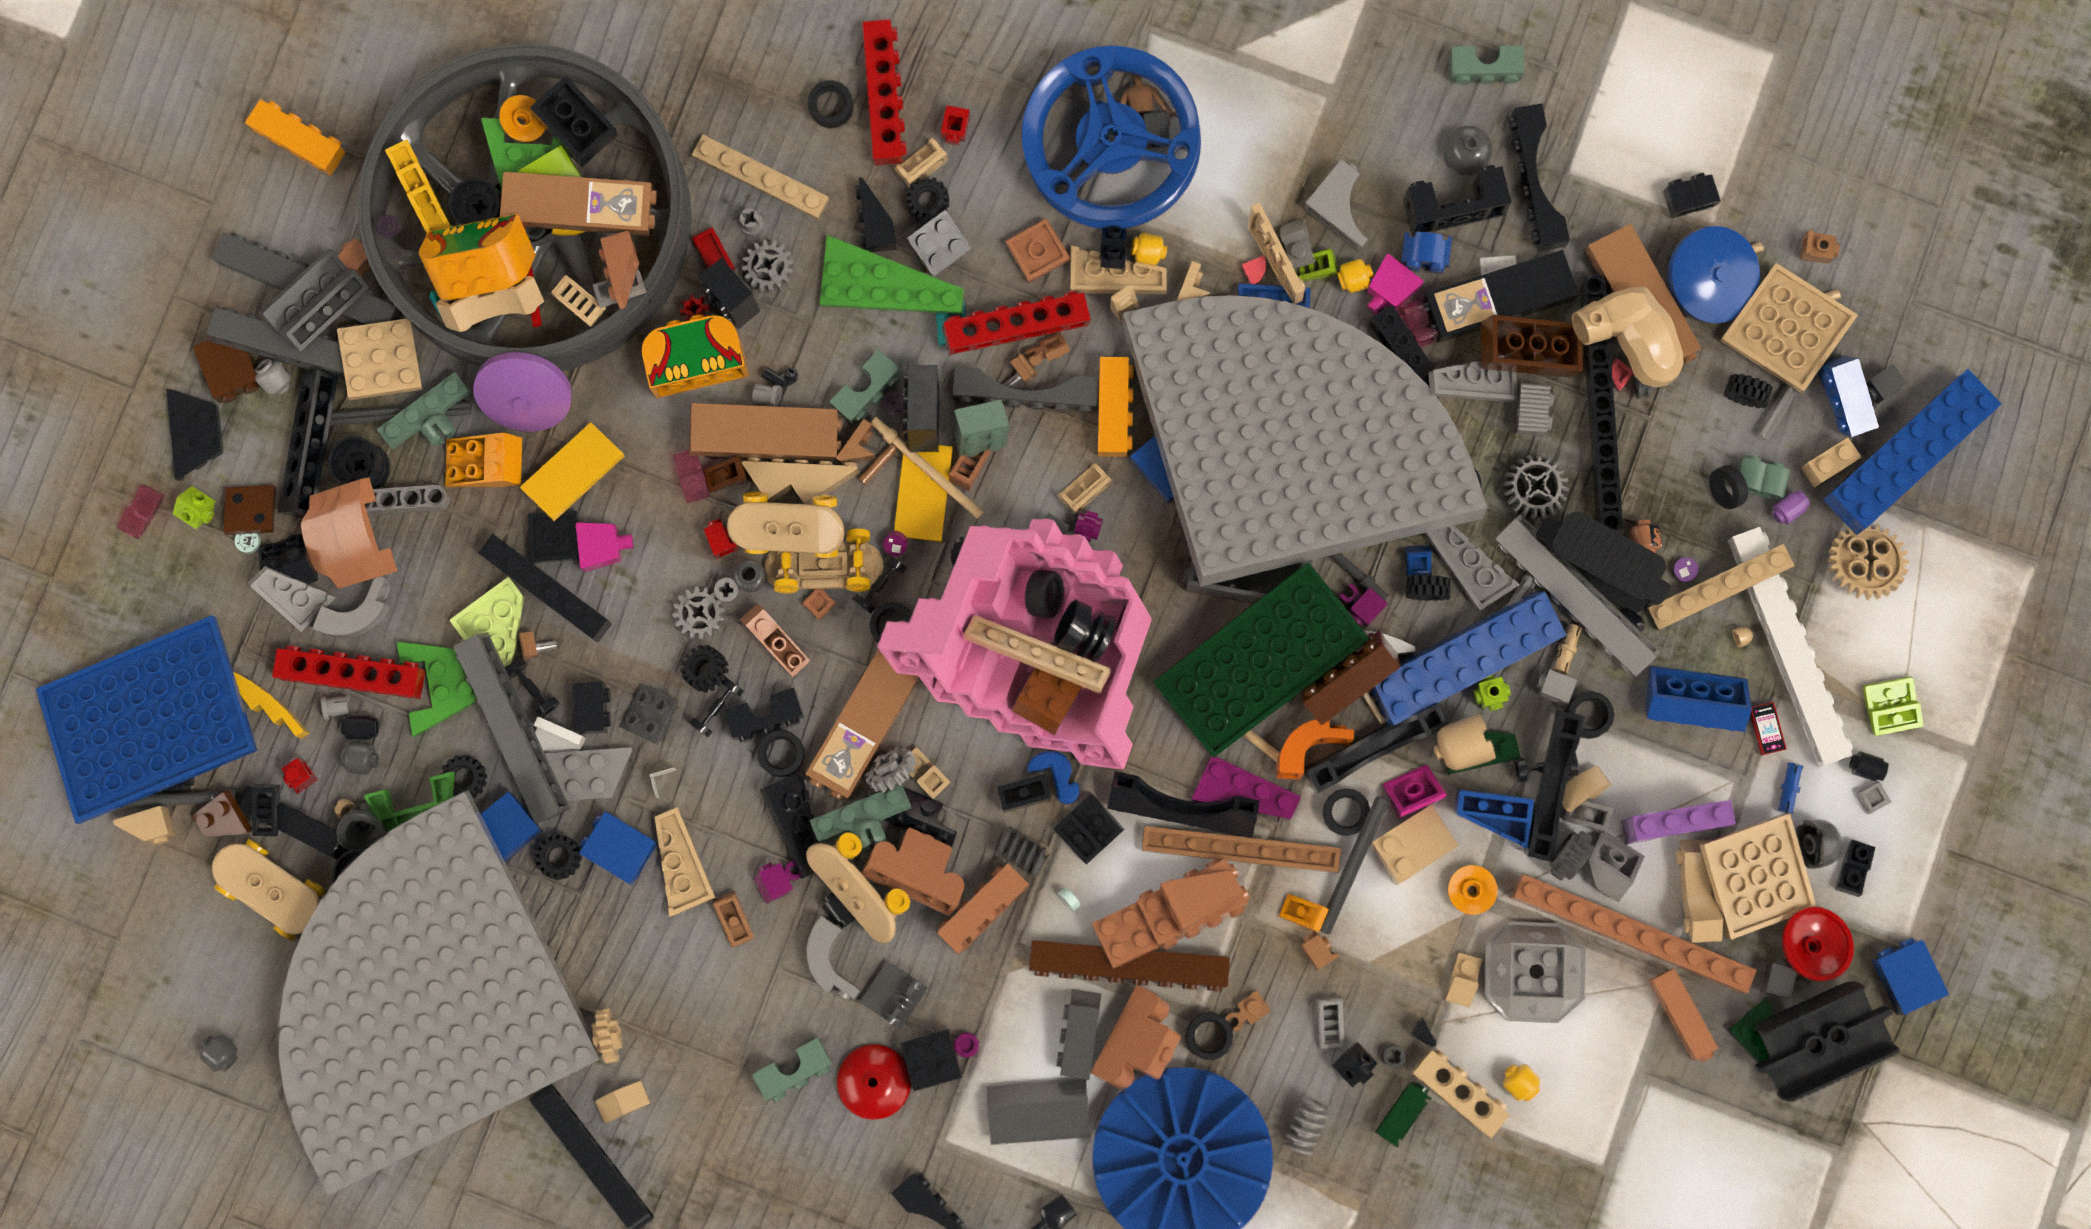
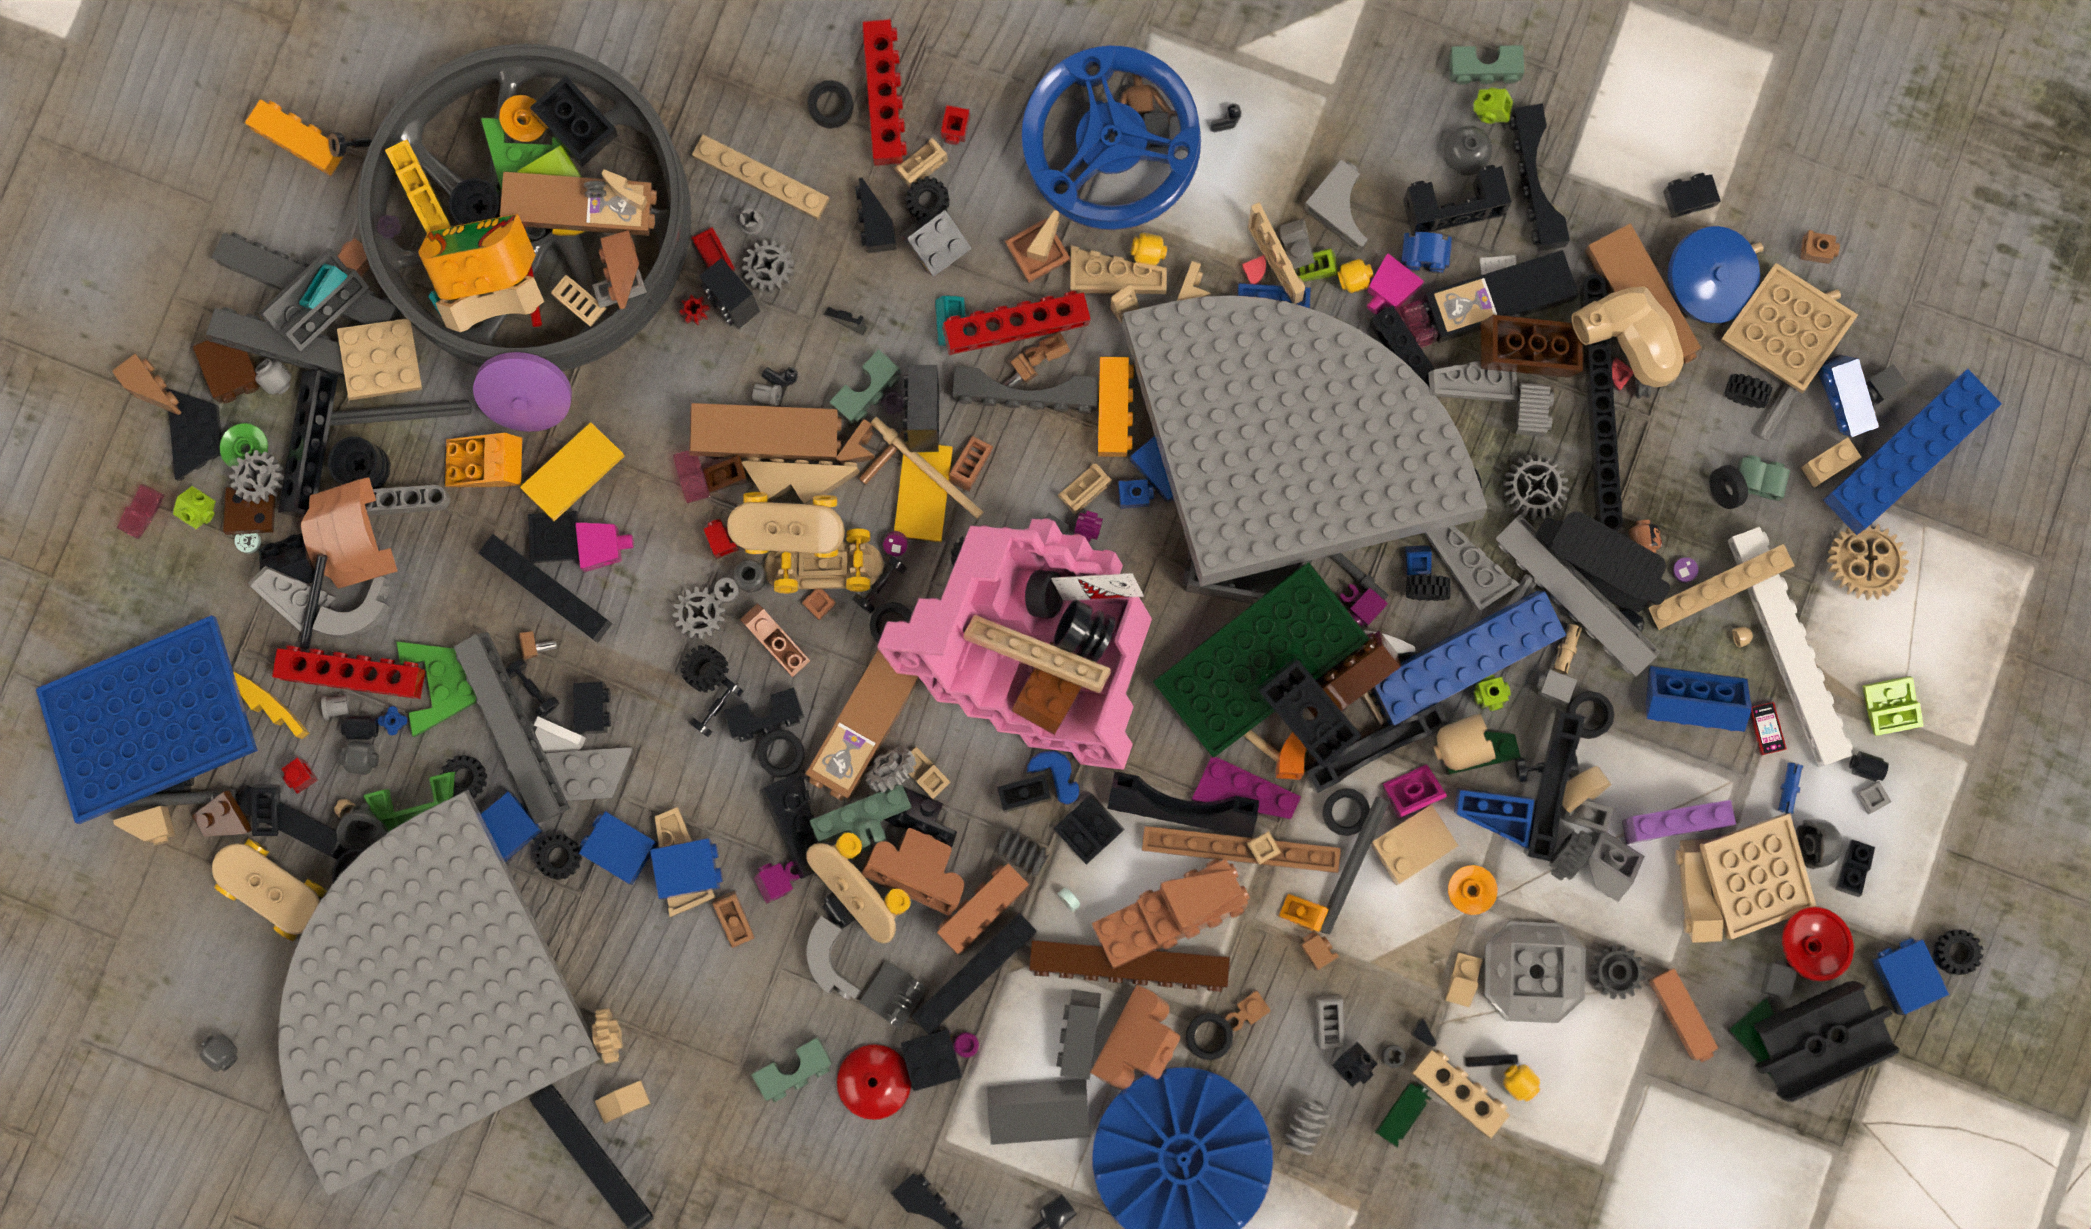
sand green plate [377,372,471,450] -> none
yellowish green plate [450,577,524,669] -> none
dark grey hinge [620,683,679,745] -> none
brick [642,315,750,399] -> none
white sticker [650,768,677,799] -> none
bright green wing [820,235,965,314] -> none
sand green brick [952,400,1009,457] -> none
black slope [1100,226,1126,269] -> none
nougat brick [1510,874,1757,994] -> none
medium lavender brick [1772,490,1810,525] -> none
none -> medium nougat slope [112,354,182,415]
none -> bright green dish [220,423,268,467]
none -> light grey gear [229,450,284,504]
none -> teal slope [299,264,348,309]
none -> black bar [300,554,328,649]
none -> black wheel [329,129,378,157]
none -> blue plate [378,706,408,736]
none -> dark grey bush [584,181,607,198]
none -> tan slope [602,169,647,211]
none -> blue brick [650,838,723,900]
none -> black tile [824,307,867,336]
none -> black arch [912,913,1037,1035]
none -> tan slope [1027,210,1060,263]
none -> white sticker [1051,573,1144,601]
none -> blue brick [1118,479,1154,509]
none -> black arm [1211,103,1242,133]
none -> tan tile [1247,831,1281,865]
none -> black plate [1258,656,1361,767]
none -> black tile [1465,1054,1519,1067]
none -> lime brick [1473,87,1513,124]
none -> dark grey gear [1590,945,1646,1000]
none -> black tyre [1933,930,1984,975]

